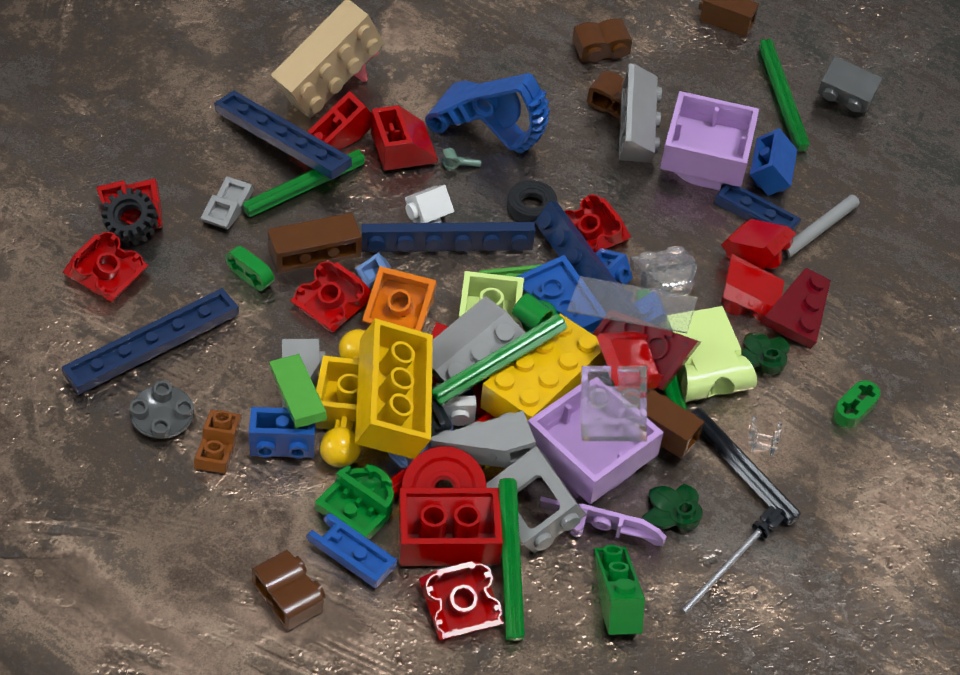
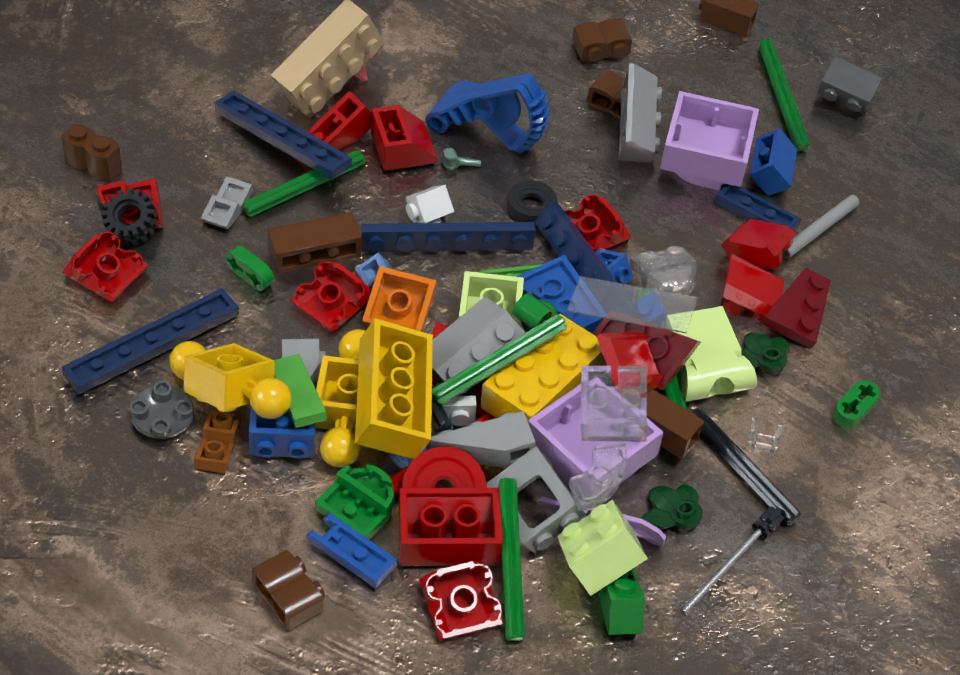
none -> reddish brown brick [61,124,122,182]
none -> yellow brick [169,341,292,419]
none -> yellowish green brick [557,500,648,596]
none -> clear tile [569,443,627,512]

